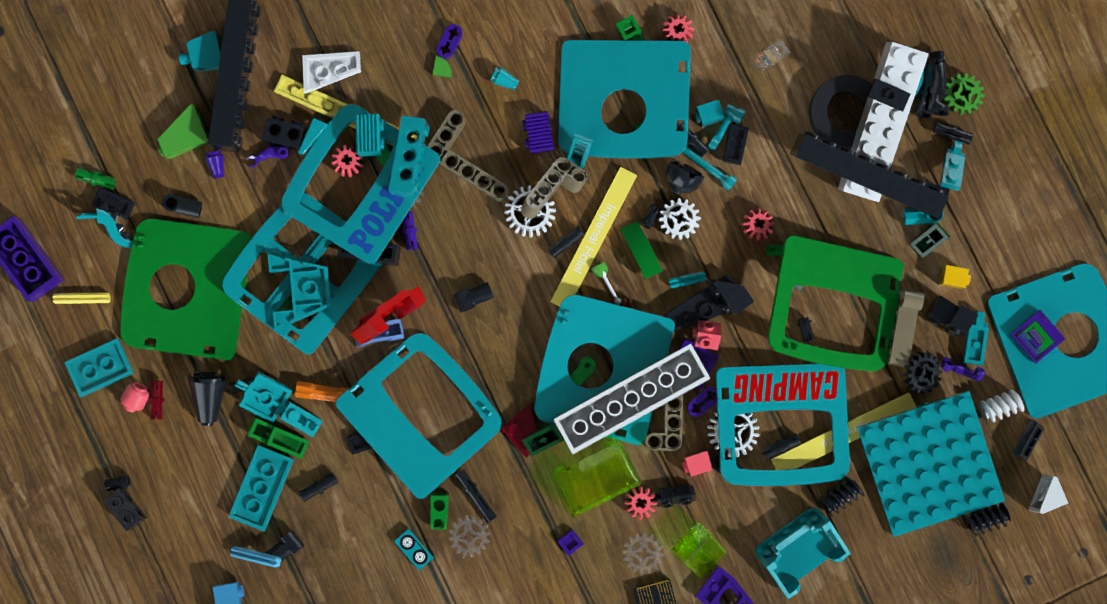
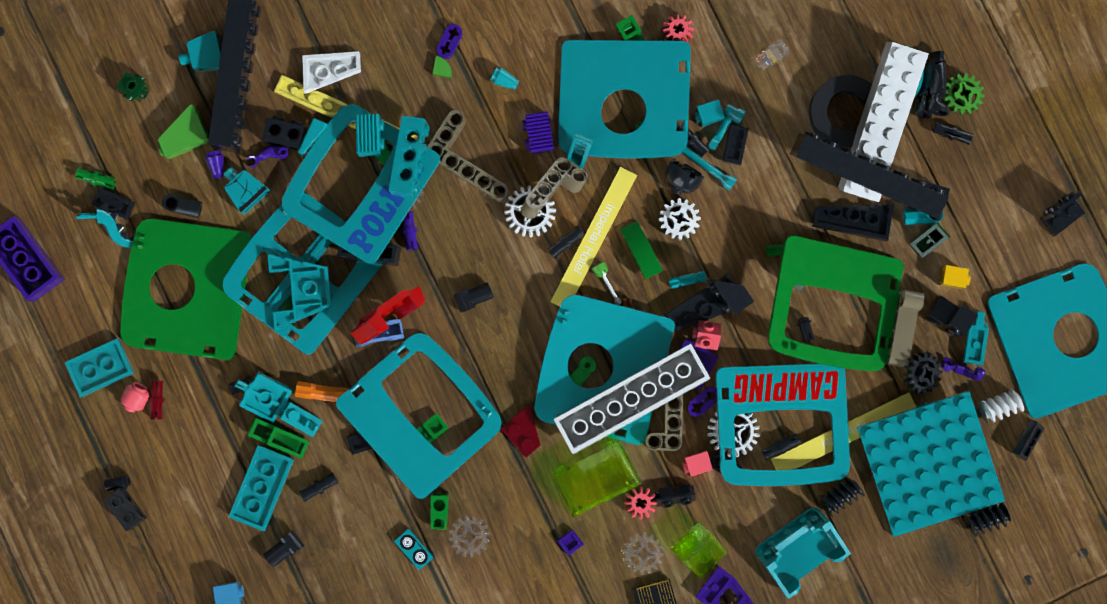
light yellow axle [53,292,111,304] -> none
black cone [188,372,227,426] -> none
medium azure axle [230,546,281,567] -> none
coral gear [331,145,364,177] -> none
black pin [454,469,497,523] -> none
dark green slope [522,423,565,457] -> none
black pin [640,204,662,229] -> none
coral gear [742,208,775,241] -> none
black plate [867,78,911,112] -> none
teal hinge [940,140,965,191] -> none
dark purple tile [1010,310,1065,364] -> none
white slope [1028,475,1068,514] -> none
none -> dark green brick [116,72,150,102]
none -> teal torso [224,167,271,215]
none -> green slope [417,413,449,443]
none -> black wing [812,204,894,242]
none -> black bracket [1039,191,1085,237]

